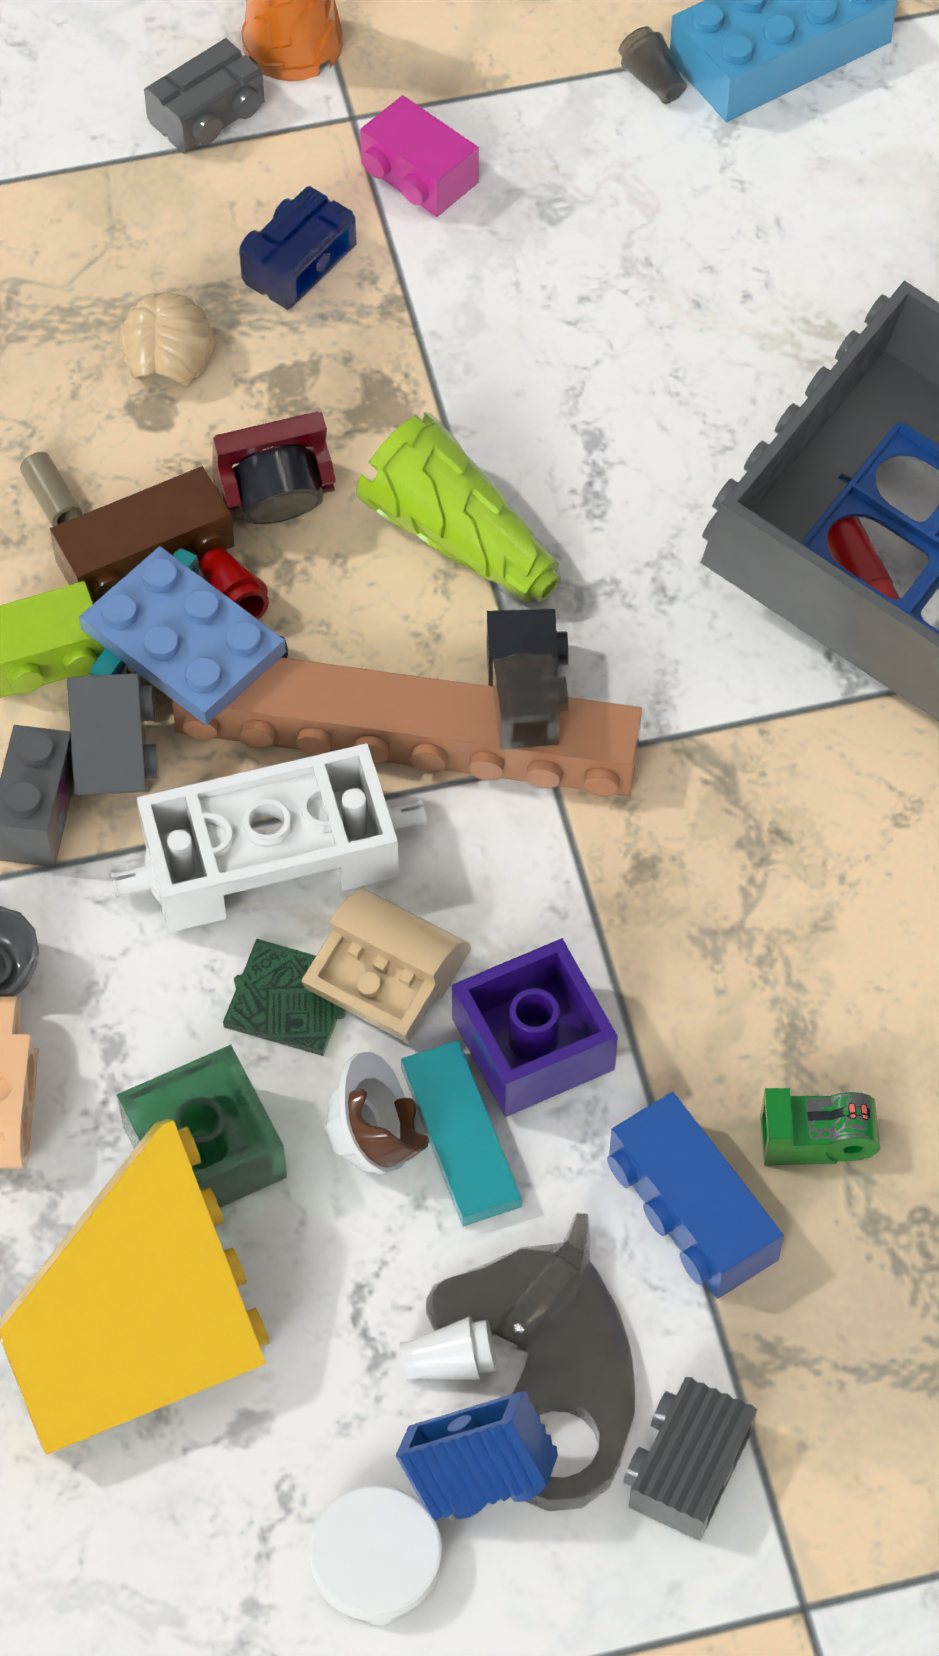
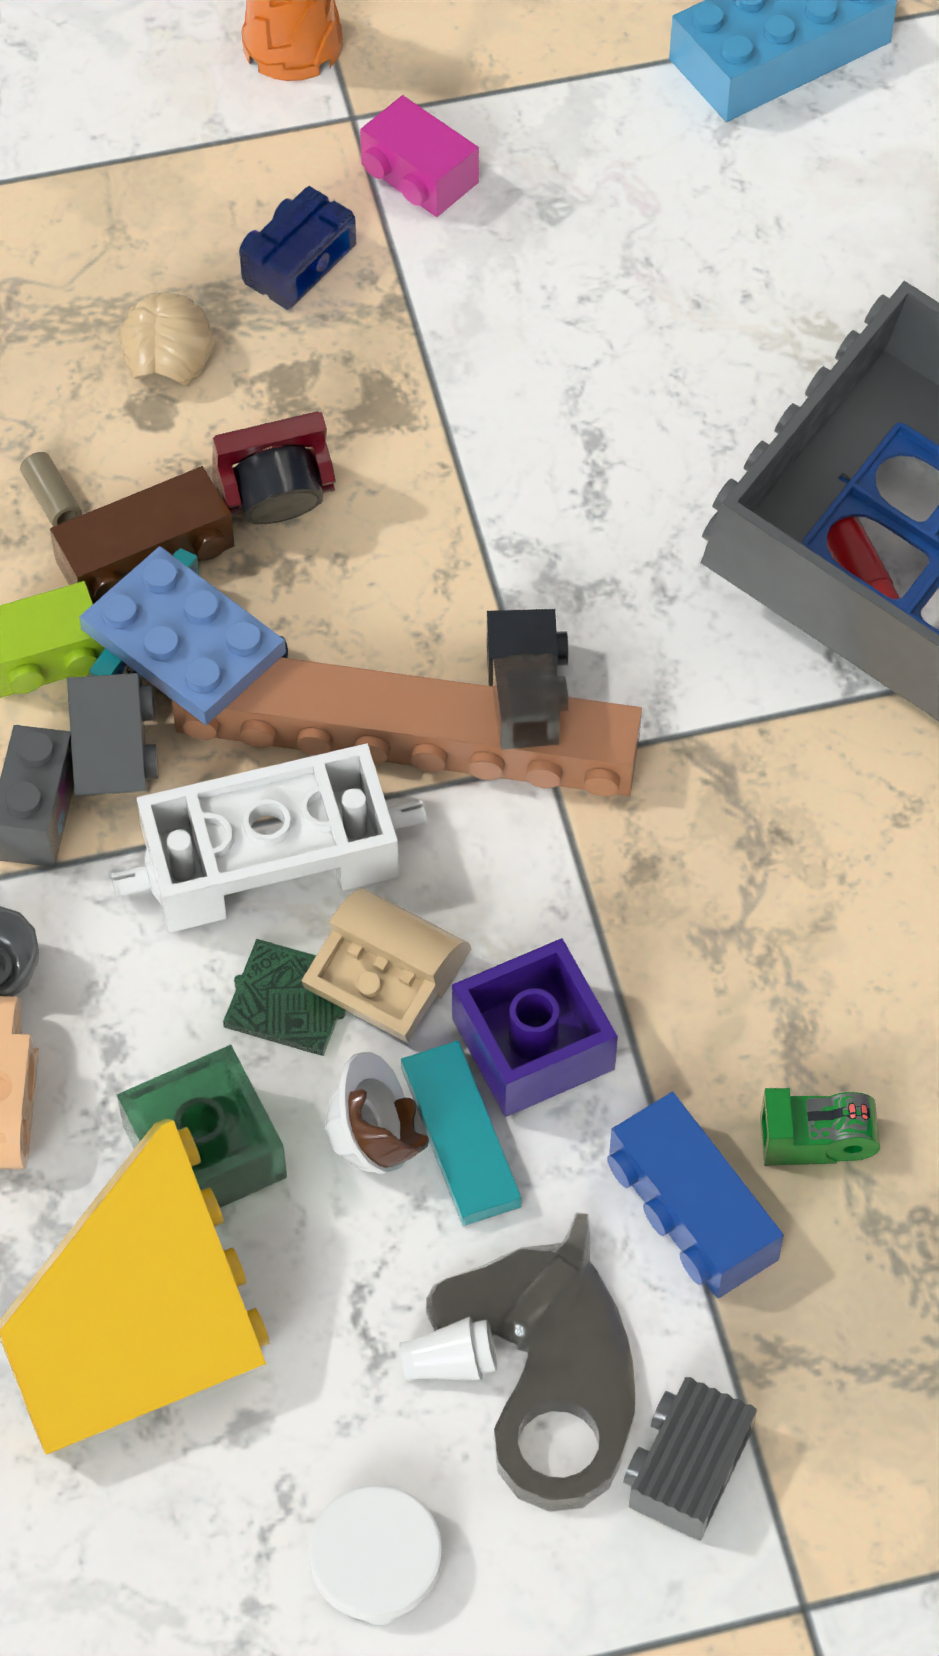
dark grey brick [144,38,265,154] -> none
red cone [199,548,269,620] -> none
lime cone [356,412,561,603] -> none
blue brick [395,1391,558,1521] -> none
clear smoke cone [618,26,687,104] -> none

